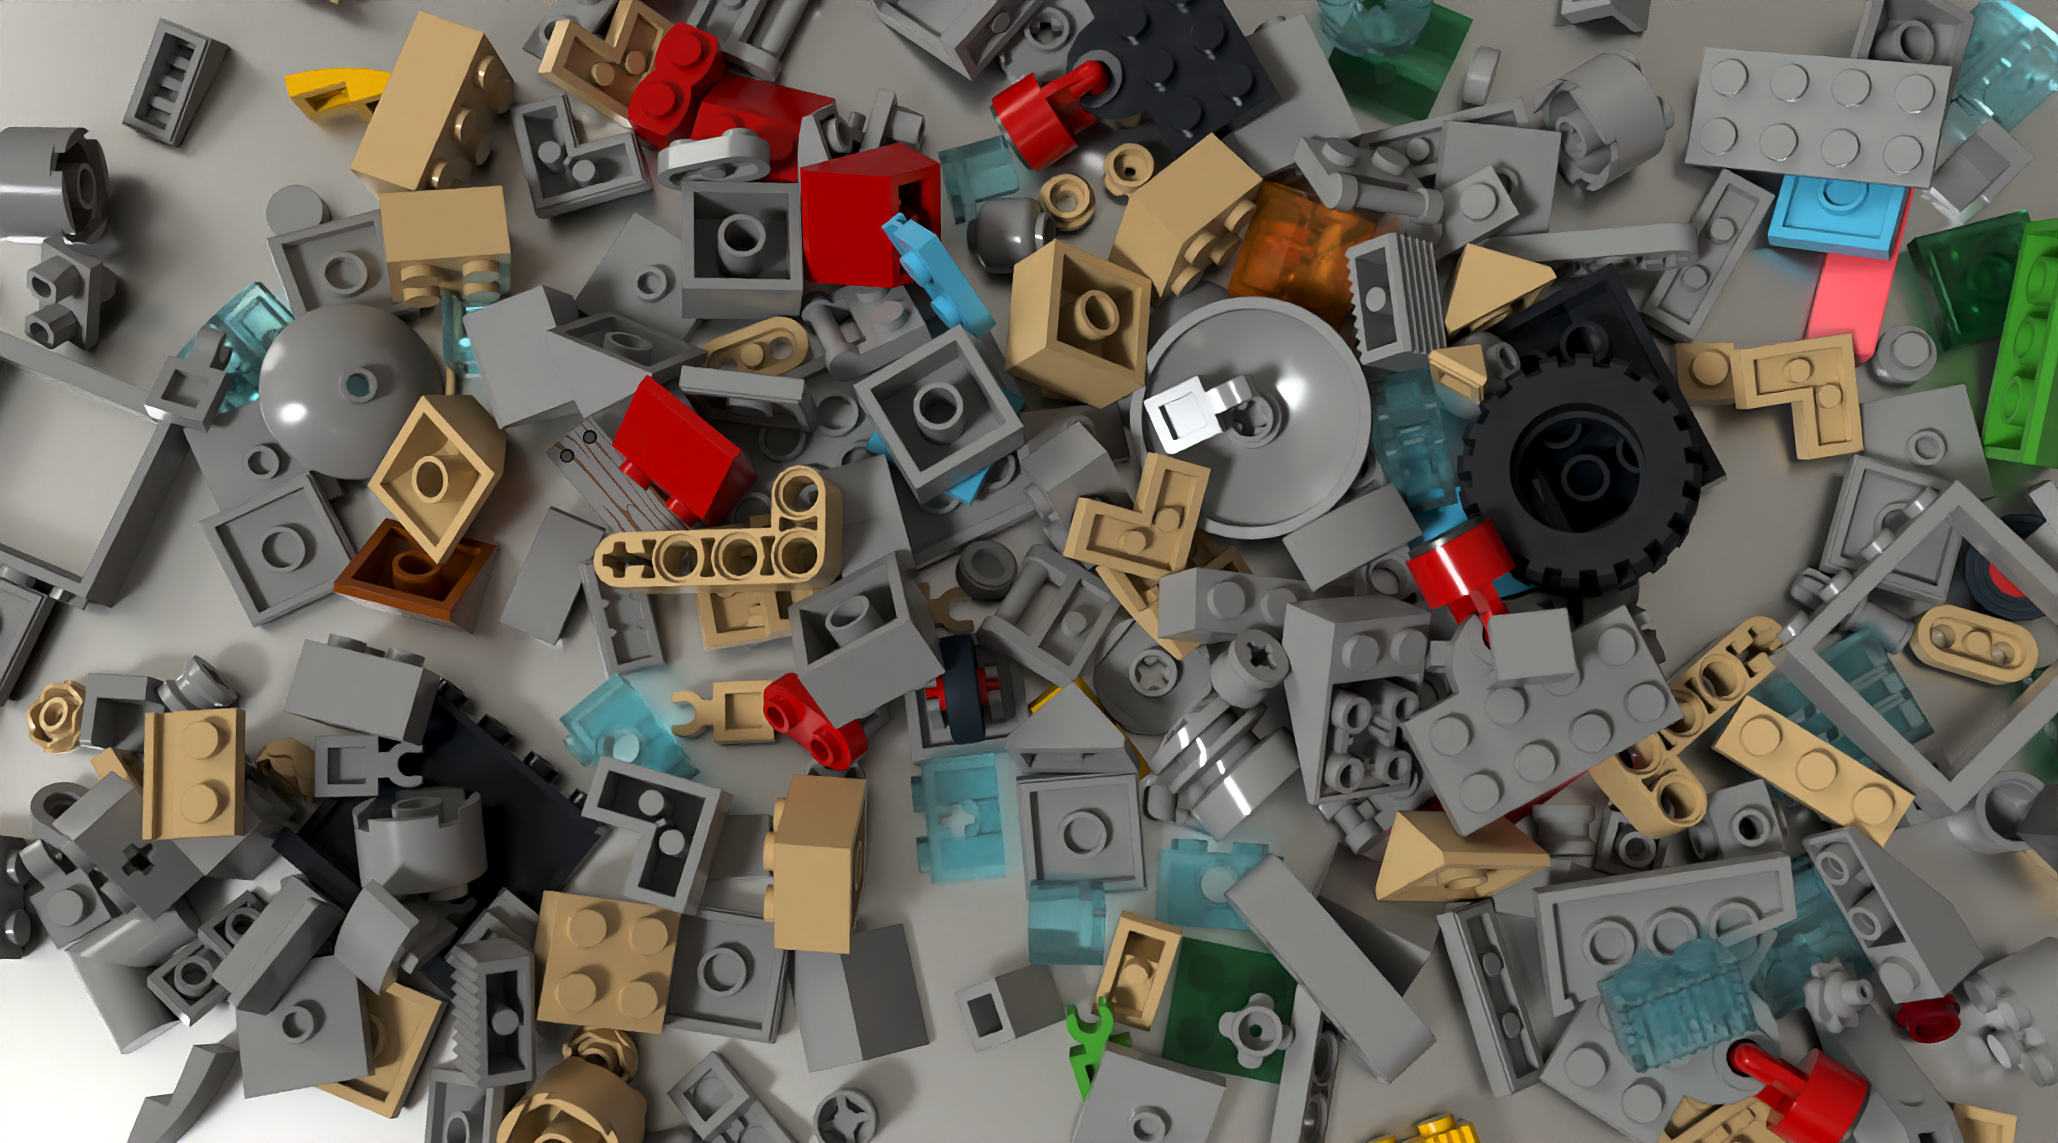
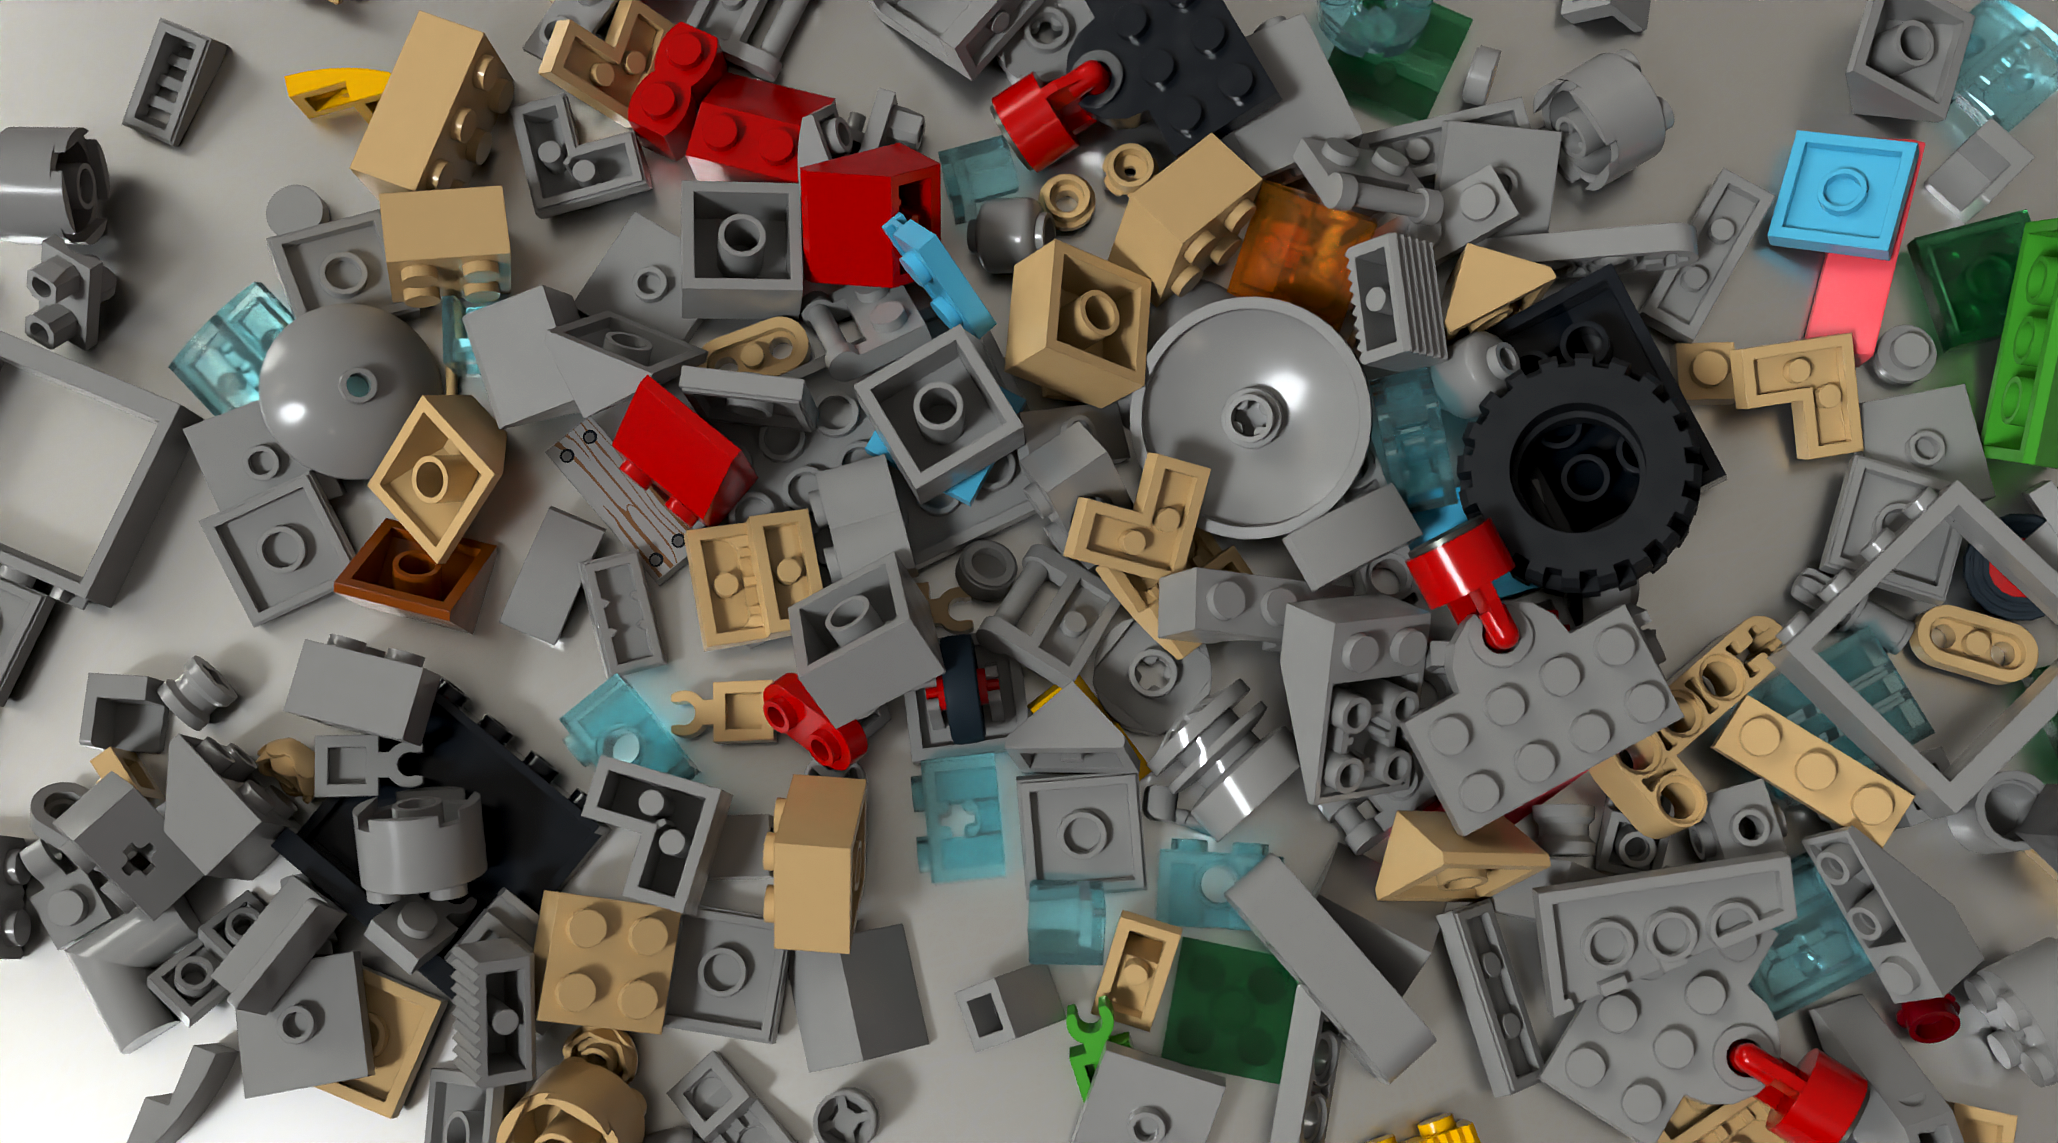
tan plate [26,680,86,754] -> none
tan plate [142,708,246,841] -> none
light grey plate [144,326,233,433] -> none
light grey slope [334,879,420,996] -> none
tan beam [593,465,843,595] -> none
light grey plate [657,128,770,191] -> none
plate [1143,373,1261,457] -> none
light grey wheel [1210,629,1289,708] -> none
light grey plate [1218,993,1293,1069] -> none
tan slope [1428,344,1489,405] -> none
light grey panel [1485,608,1577,690] -> none
clear light blue brick [1597,939,1758,1073] -> none
light grey plate [1685,47,1954,190] -> none
light grey plant [1803,956,1873,1034] -> none

